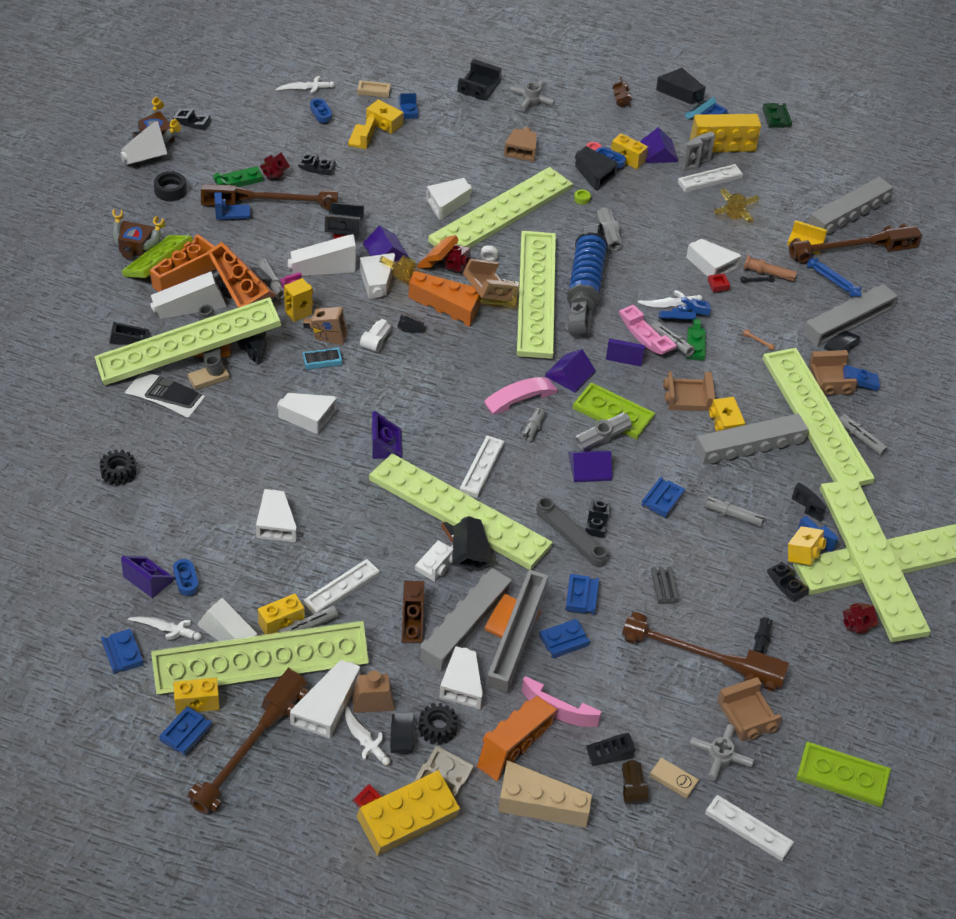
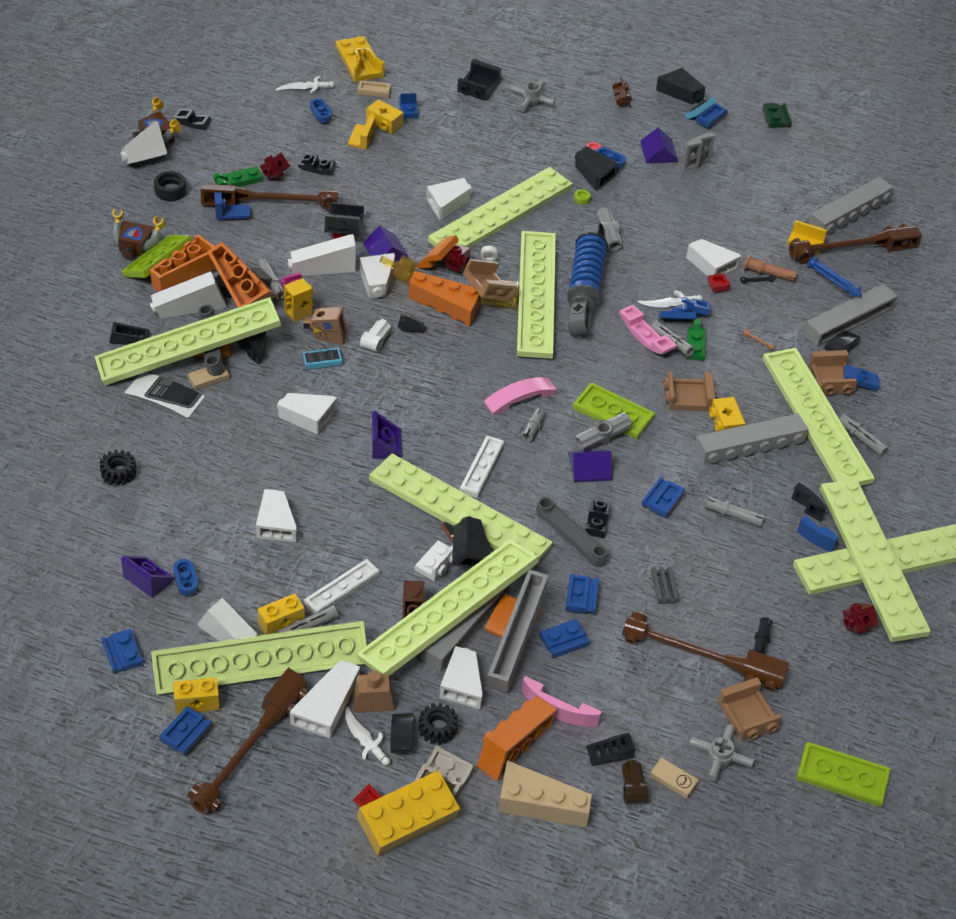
white piece [128,616,202,640] -> none
medium nougat torso [504,127,537,162] -> none
dark purple slope [545,349,596,393] -> none
dark purple slope [606,338,645,367] -> none
yellow brick [611,133,648,169] -> none
white tile [677,164,743,192] -> none
yellow brick [690,114,761,152] -> none
white tile [705,795,794,861] -> none
clear yellow bar [714,188,759,223] -> none
black slope [767,562,809,602] -> none
yellow brick [788,526,826,565] -> none
none -> yellow plate [335,36,385,82]
none -> yellowish green plate [357,539,539,676]

